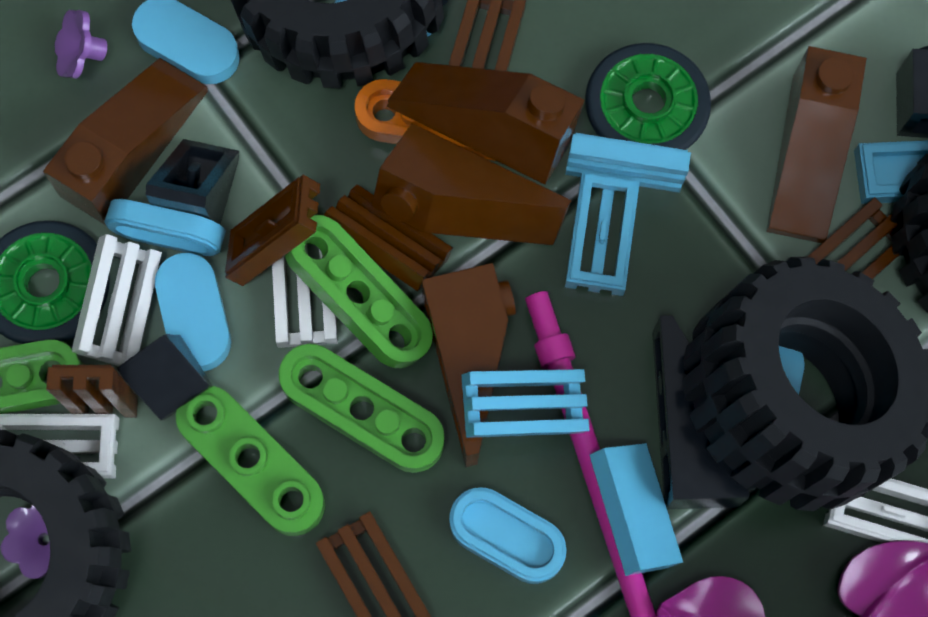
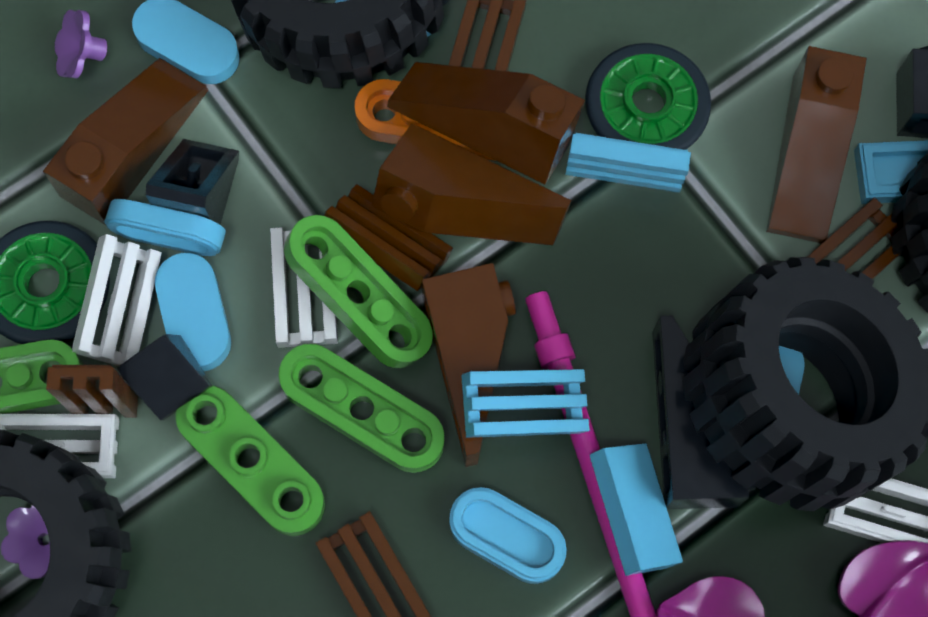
reddish brown tile [225,174,320,286] -> none
medium azure tile [565,171,640,296] -> none

